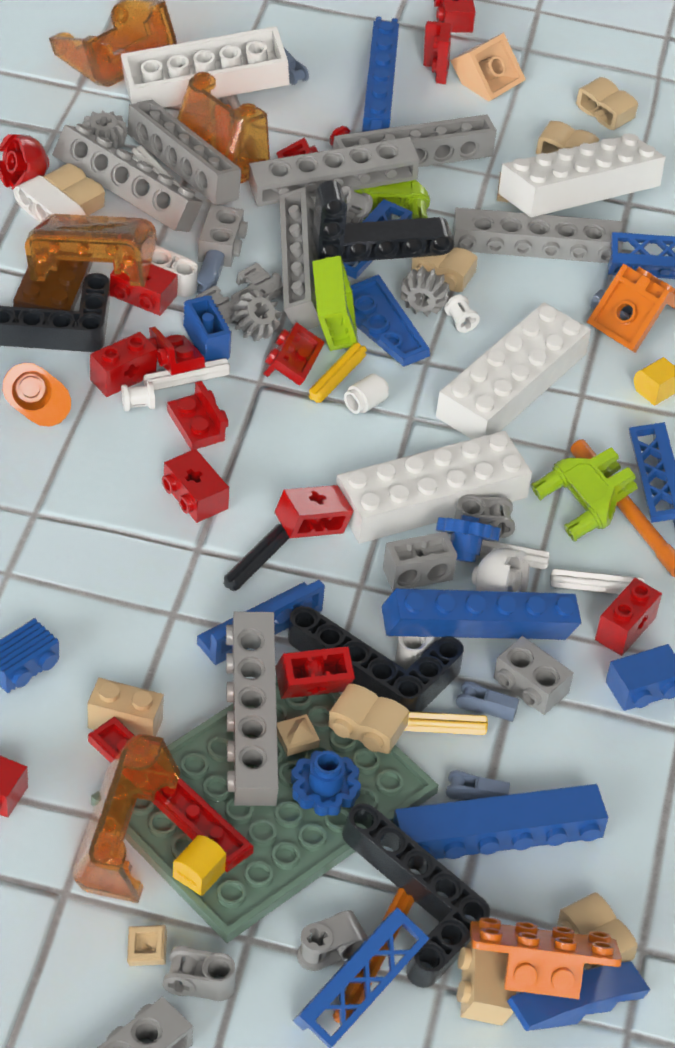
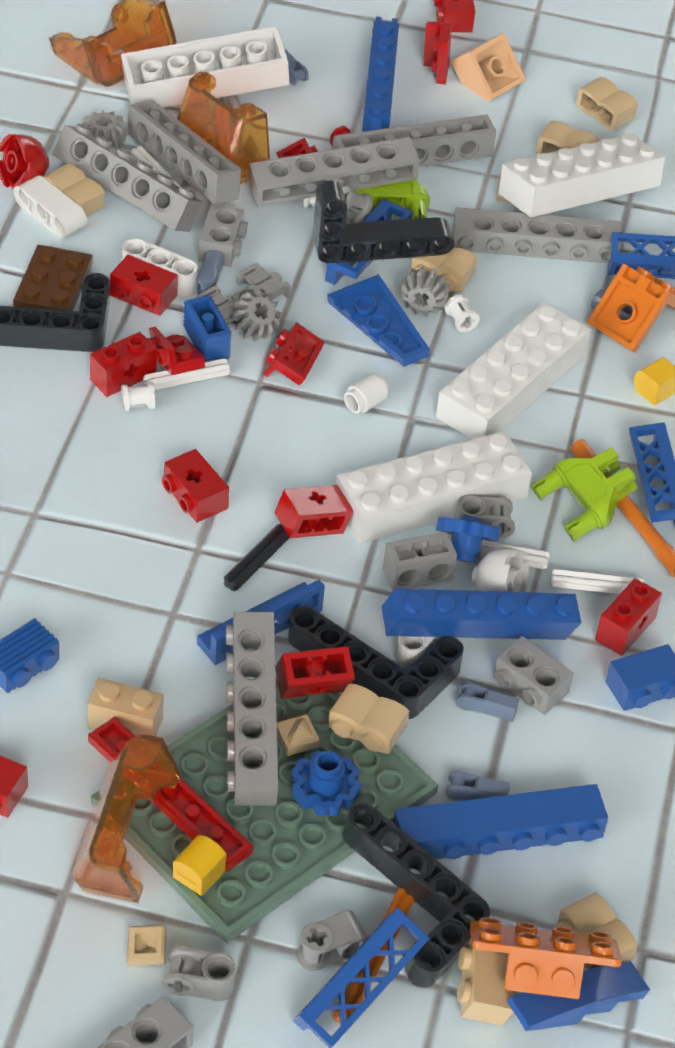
orange piece [2,363,71,427] -> none
clear orange windscreen [25,214,157,286] -> none
red bracket [167,381,229,450] -> none
light grey brick [279,187,321,330] -> none
yellow axle [309,343,367,403] -> none
lime window [312,255,358,351] -> none
yellow axle [404,711,488,735] -> none

